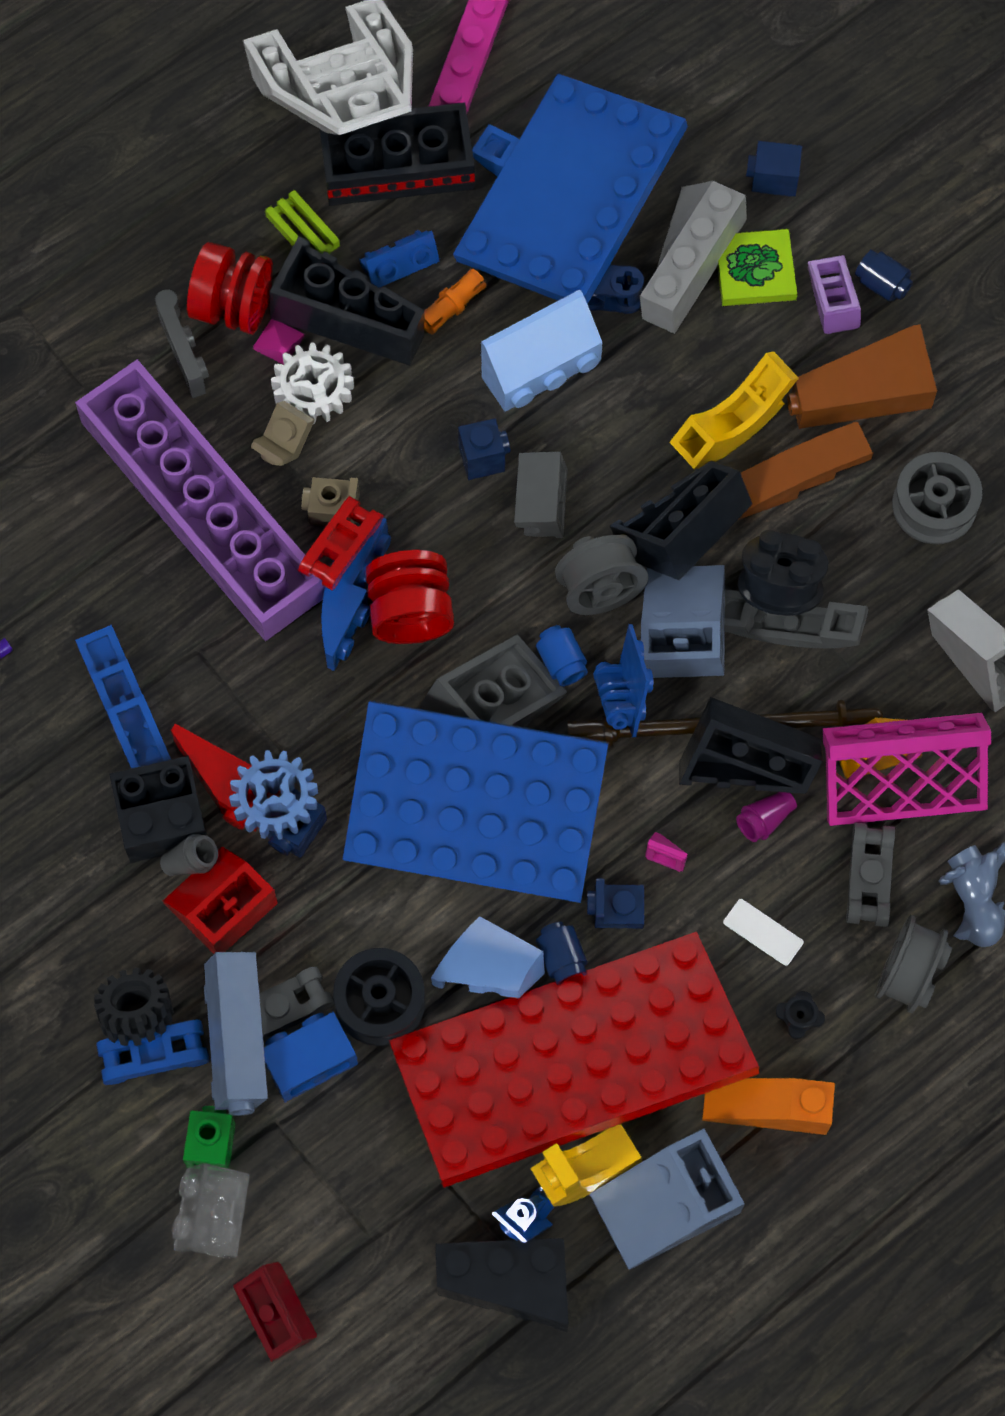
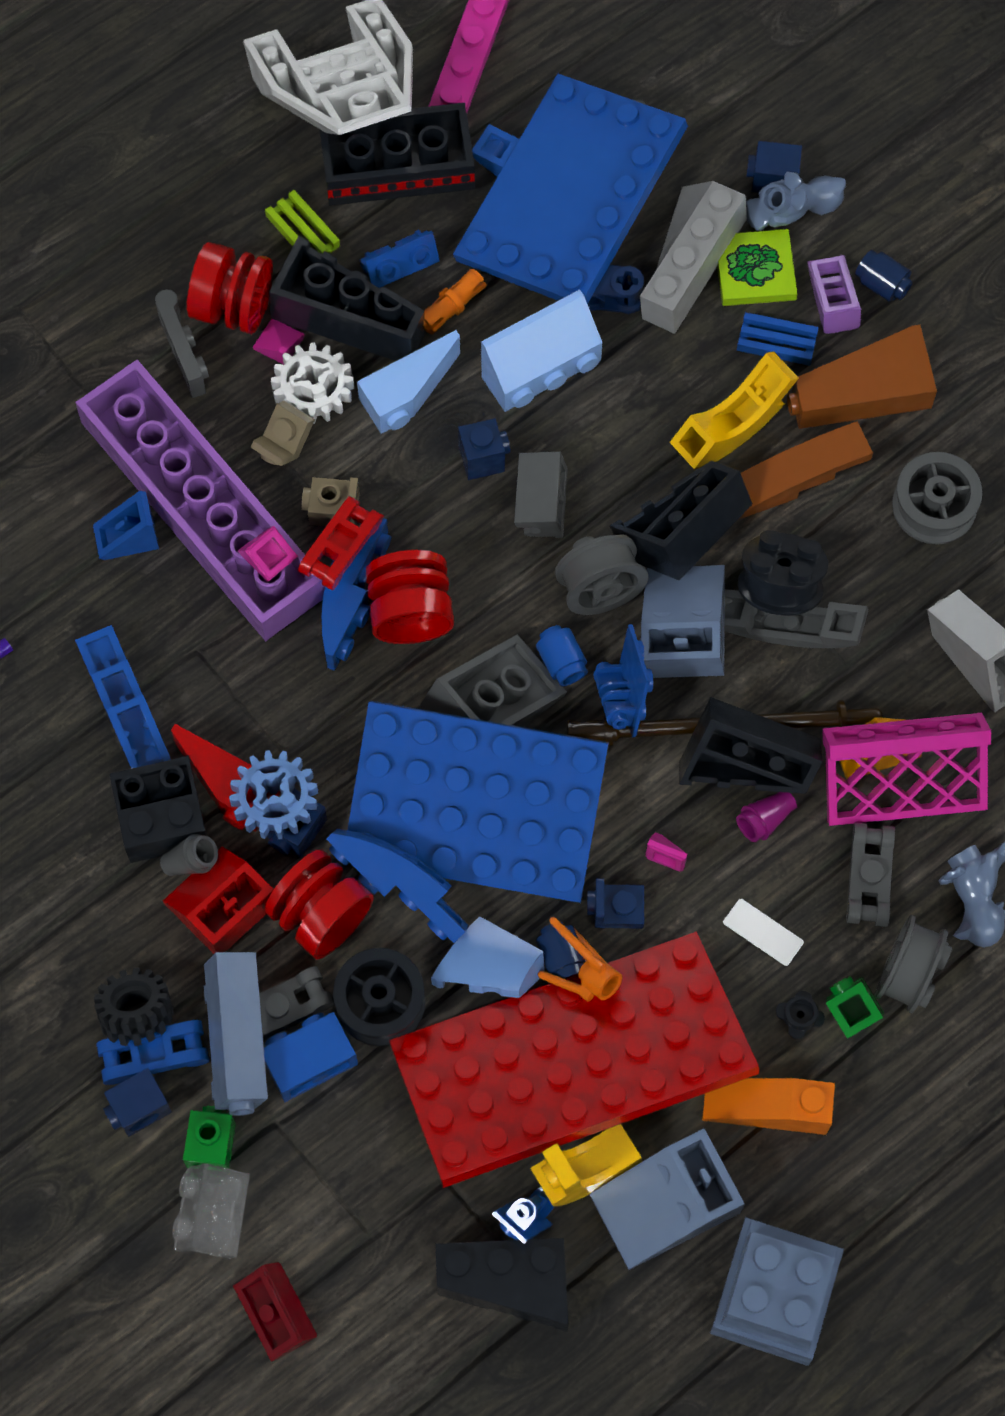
none -> blue slope [93,491,159,560]
none -> dark blue brick [103,1068,172,1137]
none -> dark pink slope [238,526,298,581]
none -> red wheel [264,849,374,960]
none -> blue slope [327,829,469,943]
none -> light blue slope [357,330,460,434]
none -> orange plant [538,917,622,1002]
none -> sand blue piece [710,1217,844,1366]
none -> blue tile [737,312,819,366]
none -> sand blue animal [746,172,846,231]
none -> green brick [826,975,884,1039]

